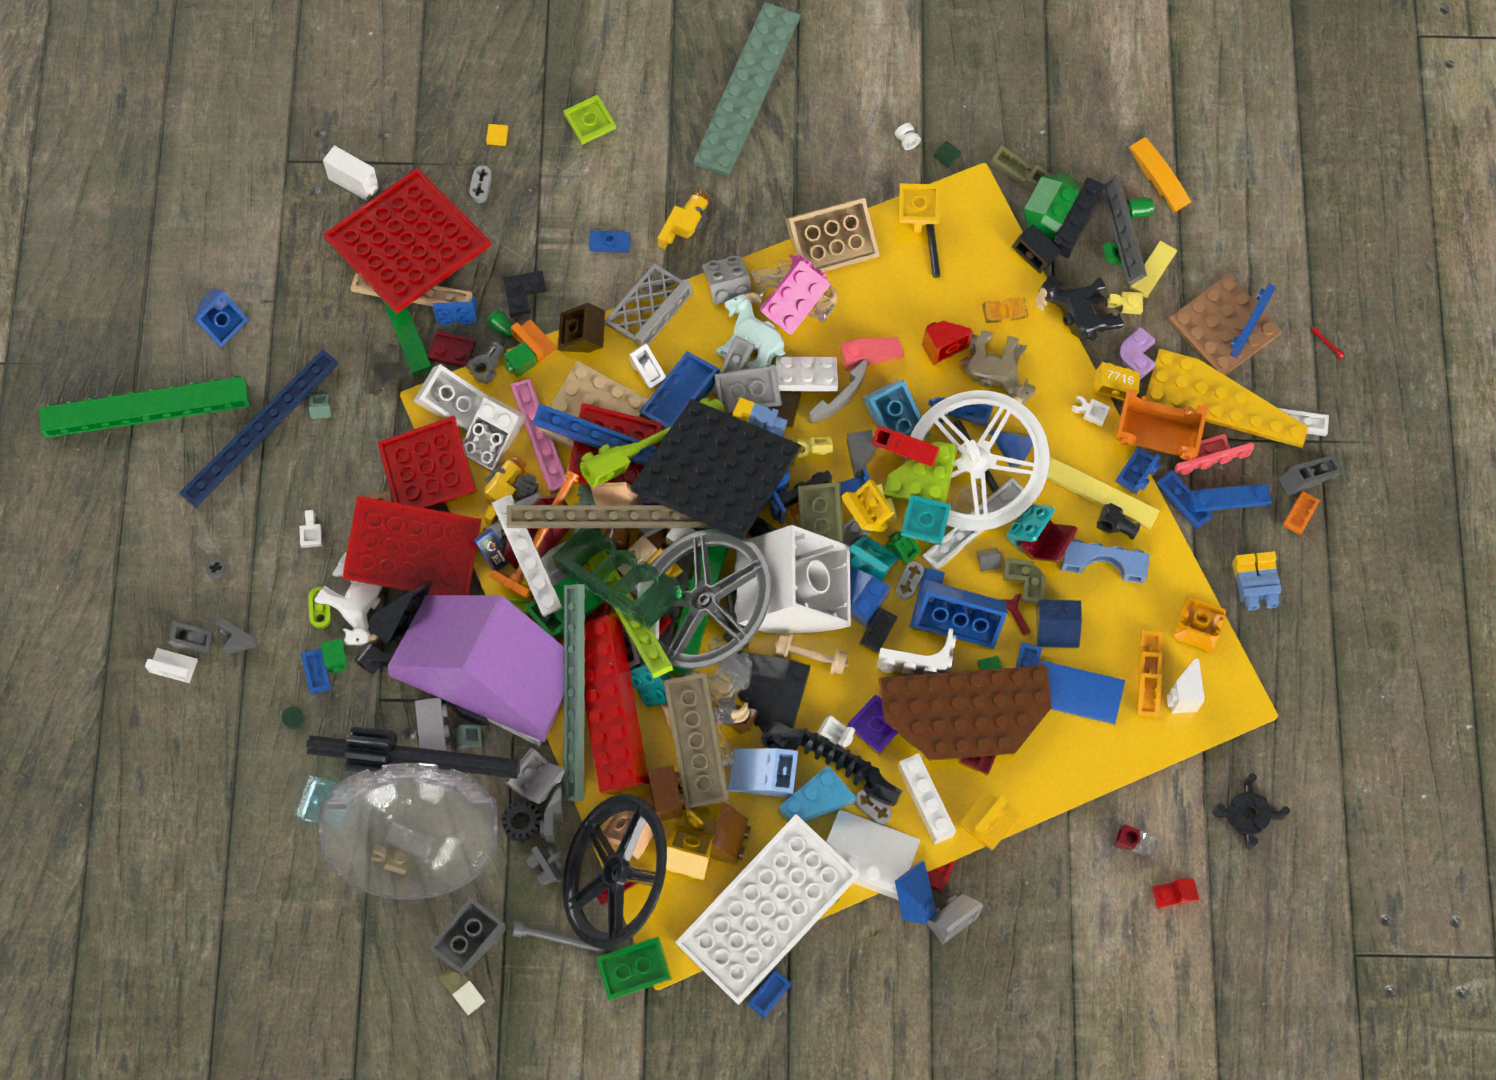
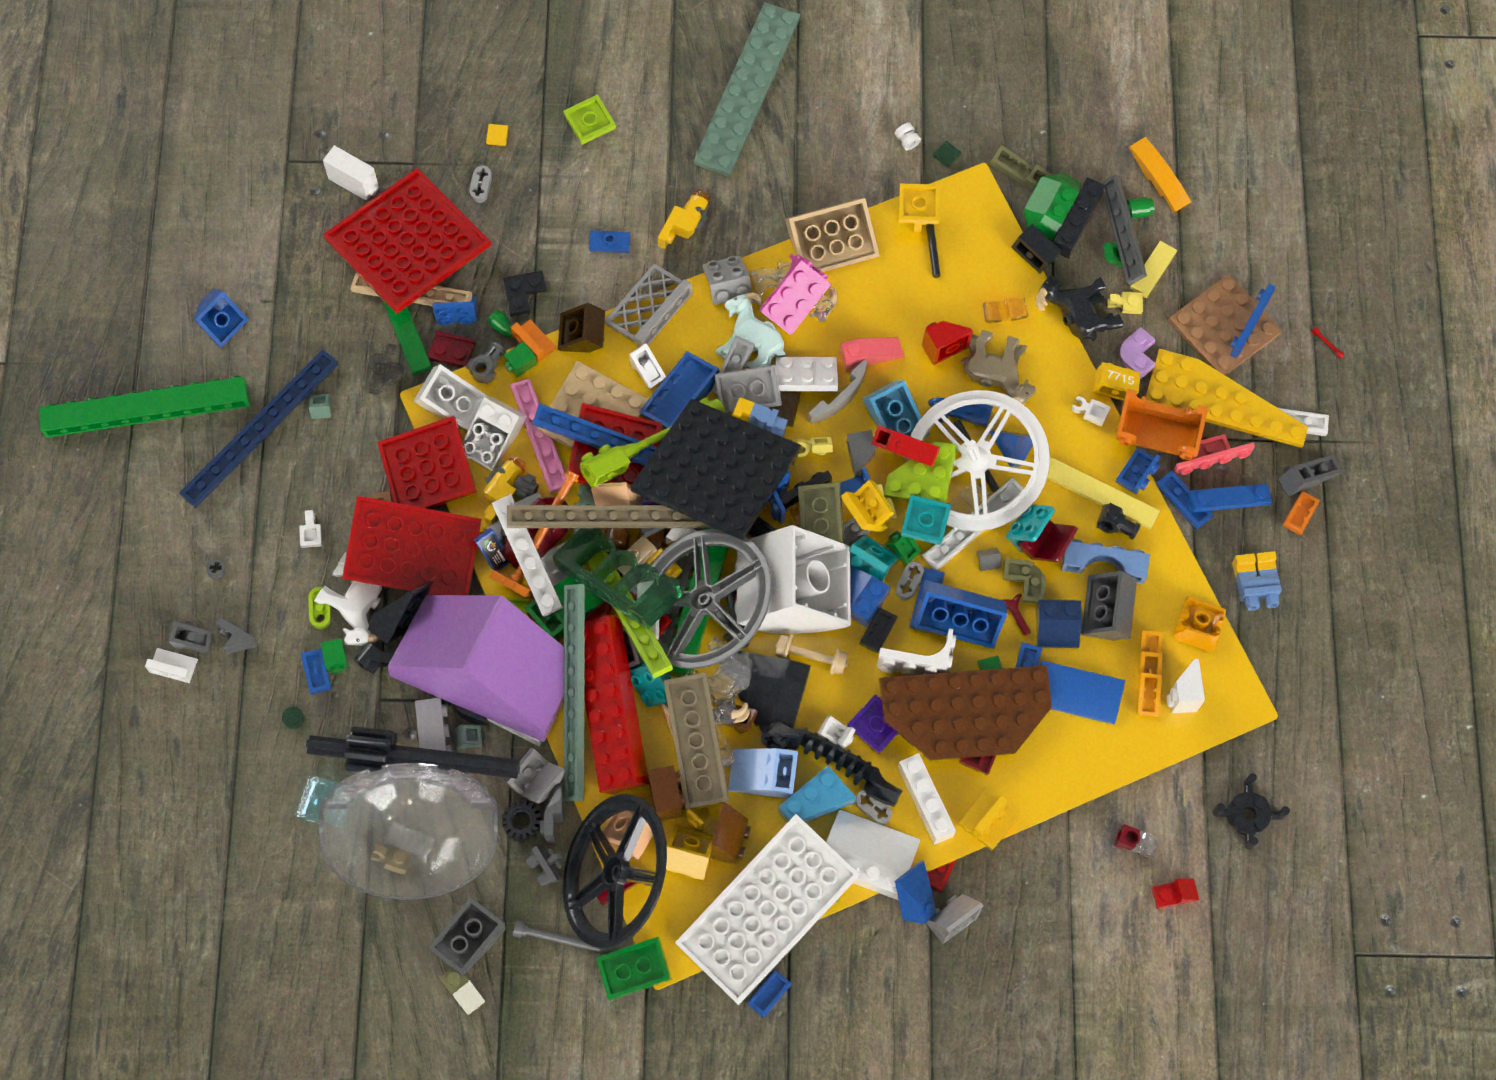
none -> dark grey slope [1081,571,1137,641]

